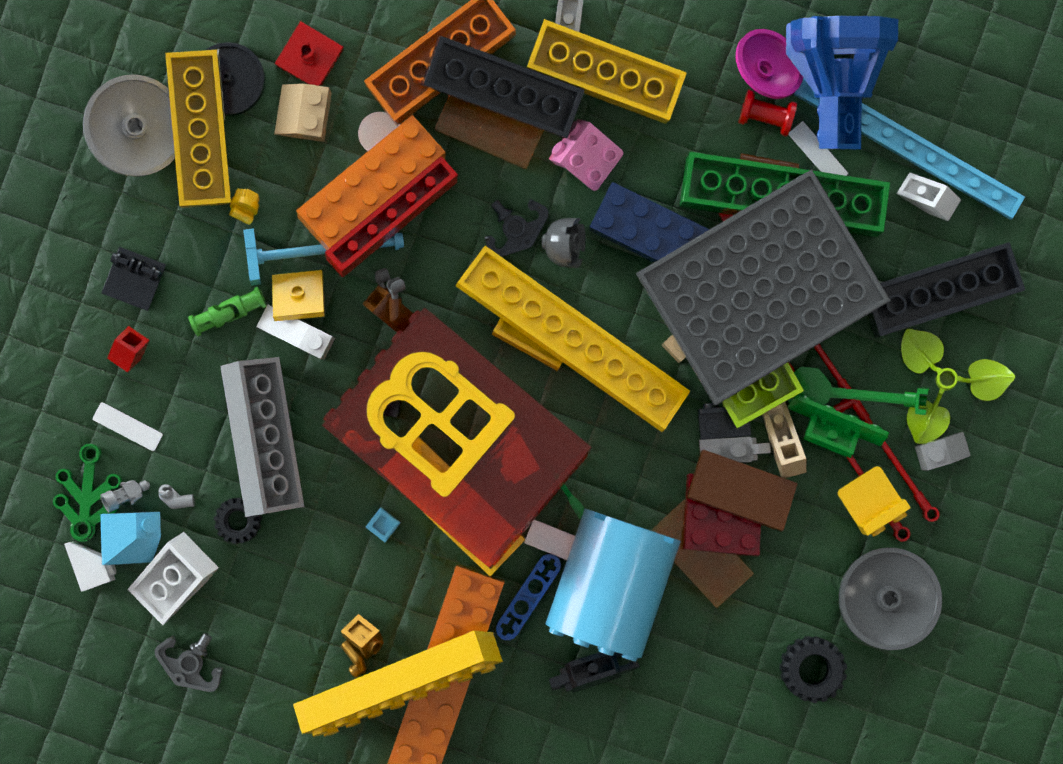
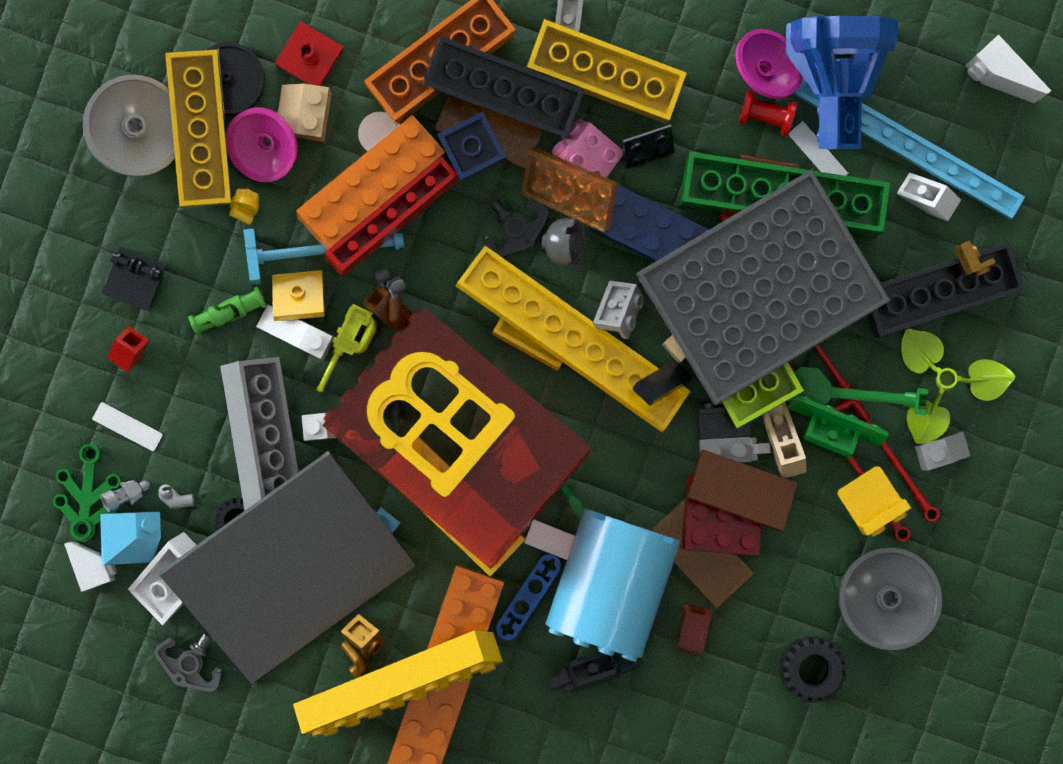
none -> dark grey tile [159,451,416,684]
none -> dark pink dish [226,107,298,182]
none -> white brick [302,413,339,441]
none -> neon yellow piece [317,304,377,393]
none -> dark blue brick [437,111,507,182]
none -> clear orange plate [521,147,618,232]
none -> light grey bracket [593,281,644,339]
none -> black hinge [621,124,675,168]
none -> black tile [632,360,693,406]
none -> clear red torso [674,603,711,655]
none -> pearl gold bracket [955,240,996,277]
none -> white slope [965,35,1051,103]

